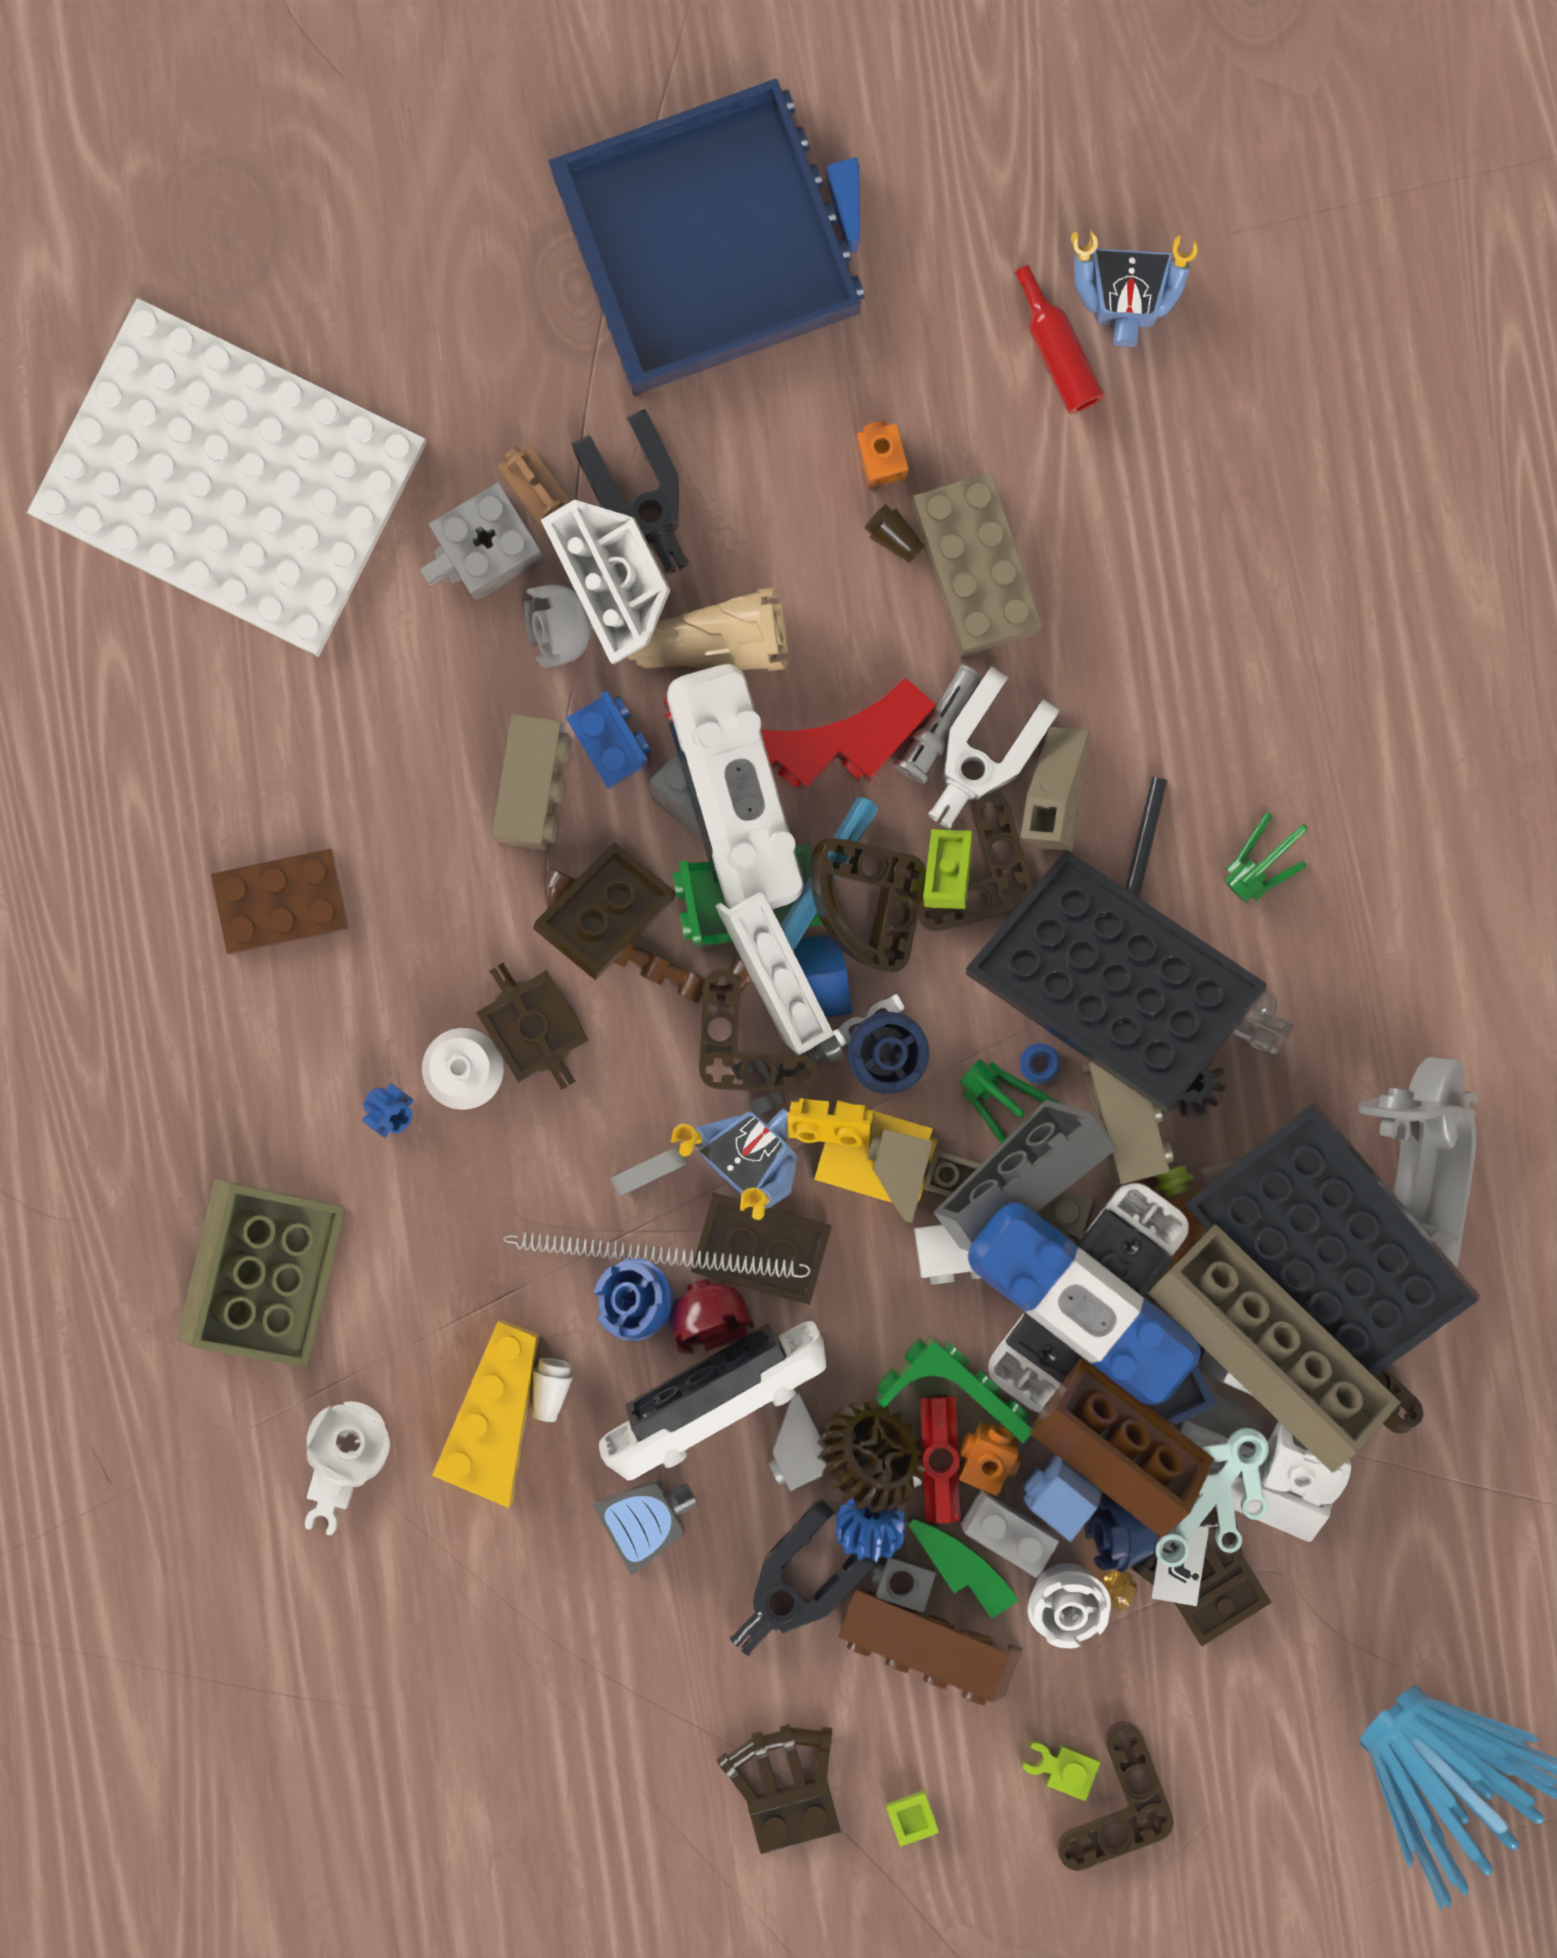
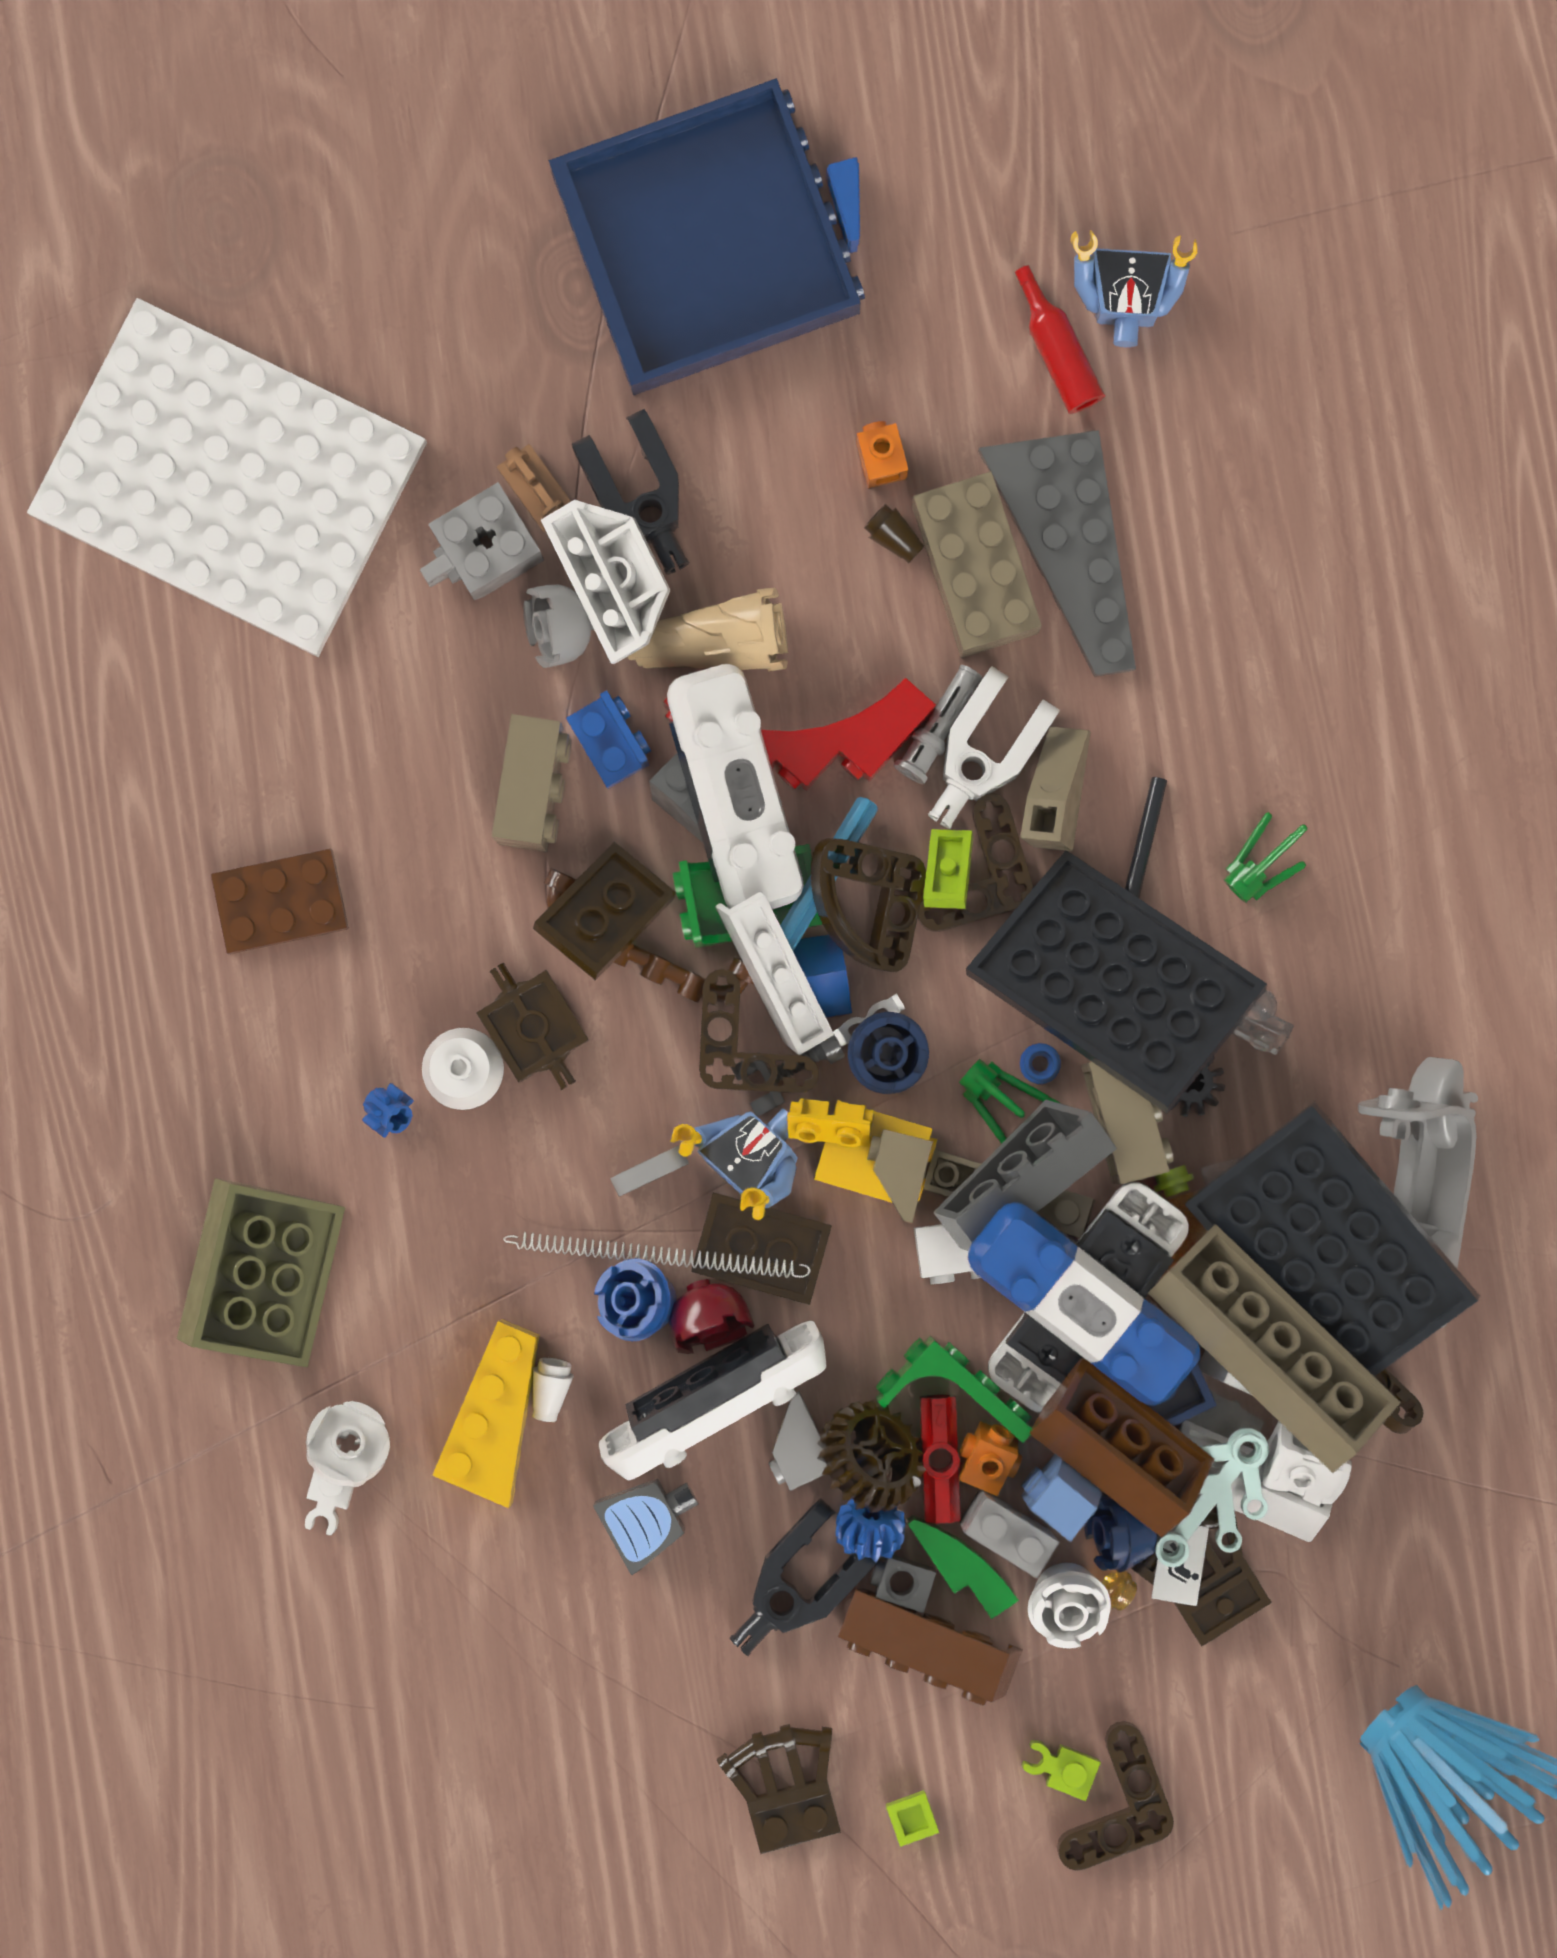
none -> dark grey wing [978,430,1136,677]

